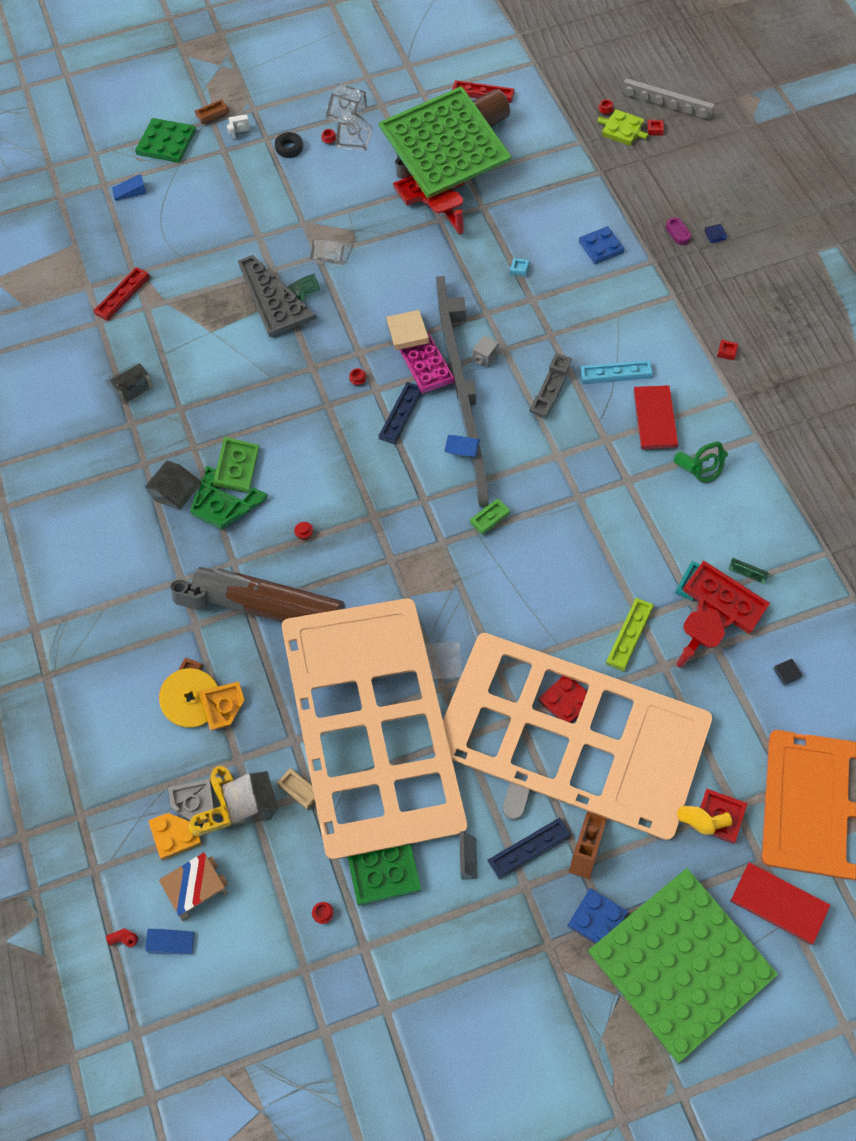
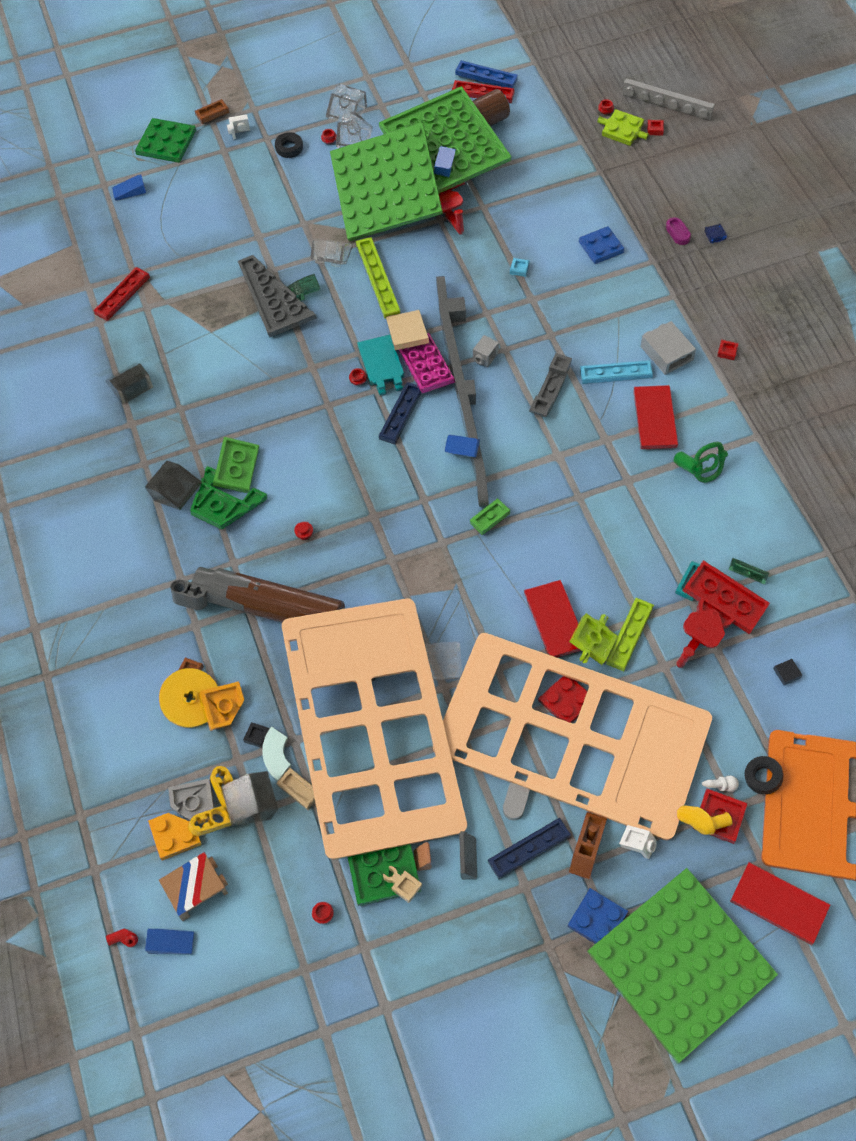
none -> black tile [243,722,270,749]
none -> light aqua tile [262,727,291,782]
none -> bright green plate [330,123,443,241]
none -> lime plate [356,237,400,319]
none -> teal tile [357,334,404,396]
none -> tan plate [383,866,422,903]
none -> nougat slope [414,842,432,871]
none -> slope [434,146,456,177]
none -> blue plate [455,60,518,88]
none -> red tile [524,580,581,658]
none -> lime plate [569,613,618,665]
none -> white bracket [619,825,656,859]
none -> light grey brick [641,321,696,375]
none -> white bar [702,776,739,792]
none -> black tyre [744,756,784,794]

